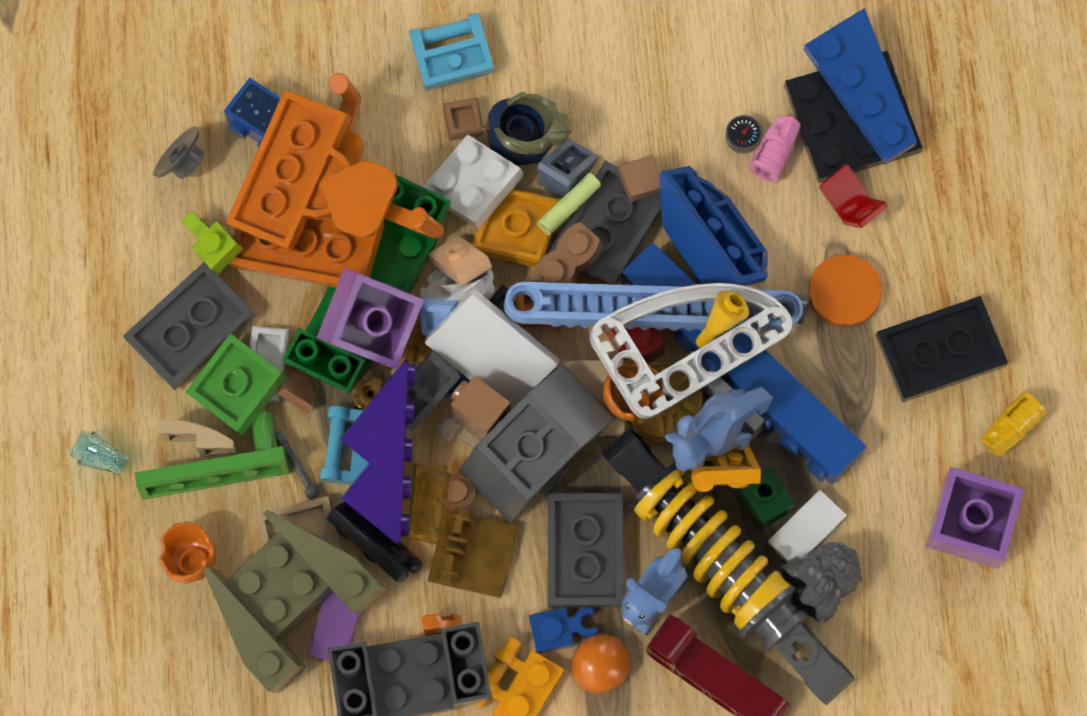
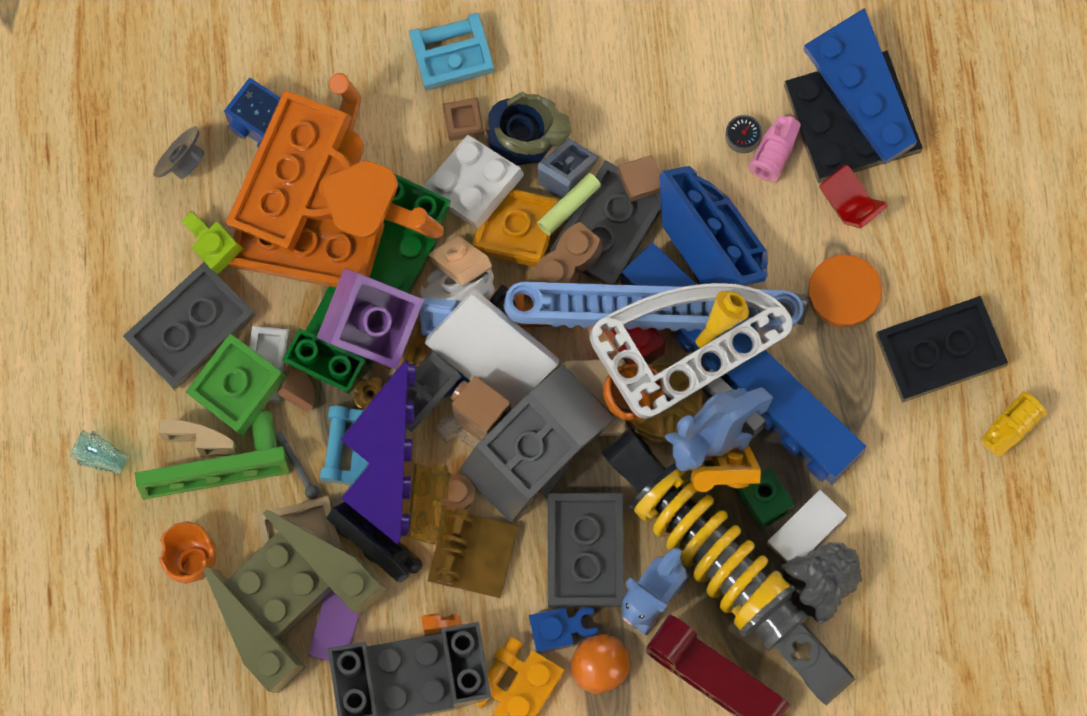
medium lavender brick [925,467,1024,569] -> none

